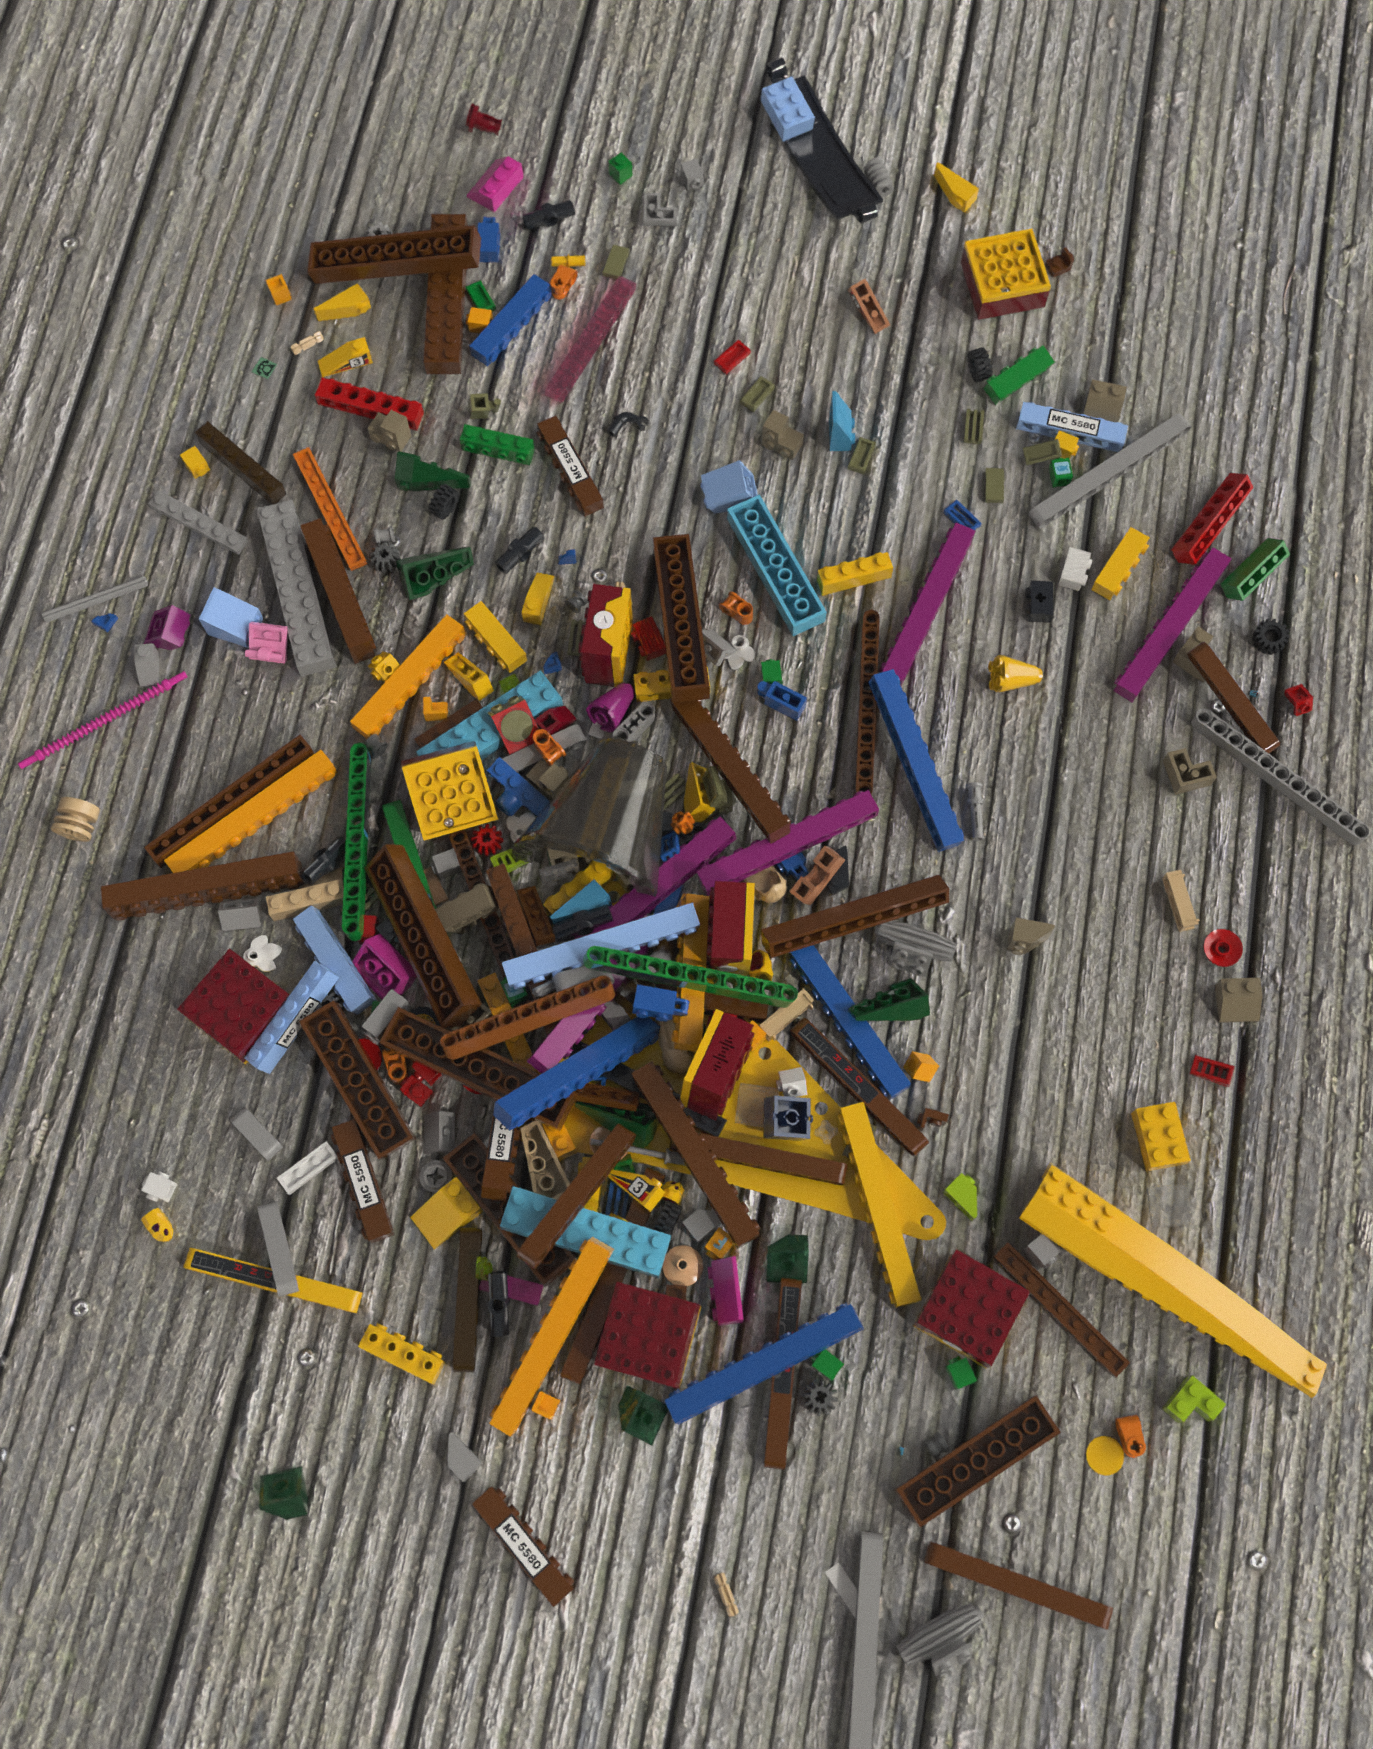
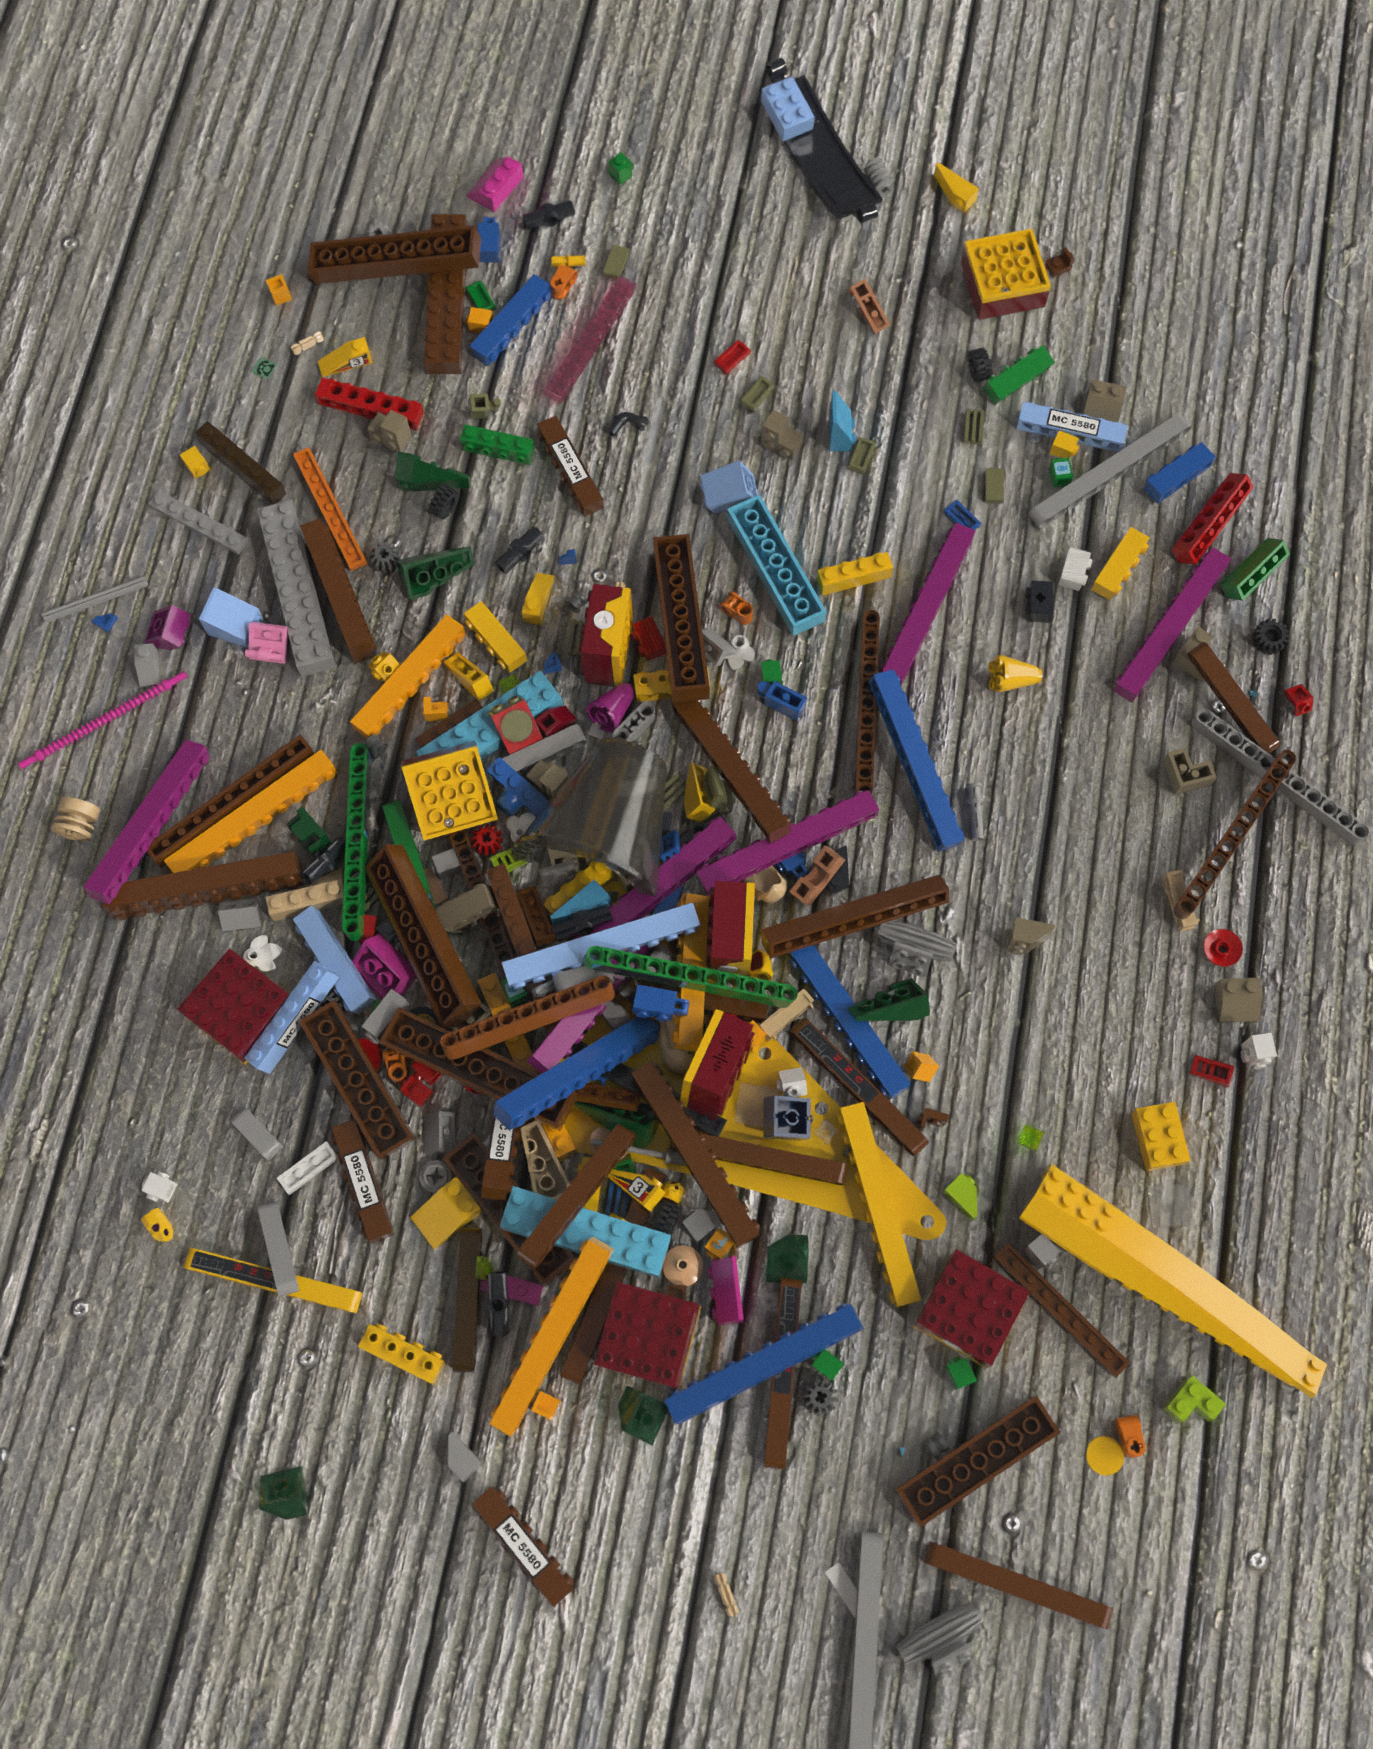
yellow slope [313,283,371,321] -> none
light grey bush [374,526,395,544] -> none
dark red piece [465,103,502,136] -> none
orange piece [533,729,566,766] -> none
light grey brick [643,193,677,226] -> none
orange gear [670,811,695,835] -> none
light grey brick [681,158,704,190] -> none
olive tile [1023,439,1062,466] -> none
none -> magenta brick [83,739,210,904]
none -> dark green panel [286,806,331,856]
none -> clear neon green plate [1017,1124,1044,1152]
none -> blue brick [1144,442,1216,504]
none -> reddish brown beam [1174,750,1296,919]
none -> white brick [1241,1033,1277,1069]

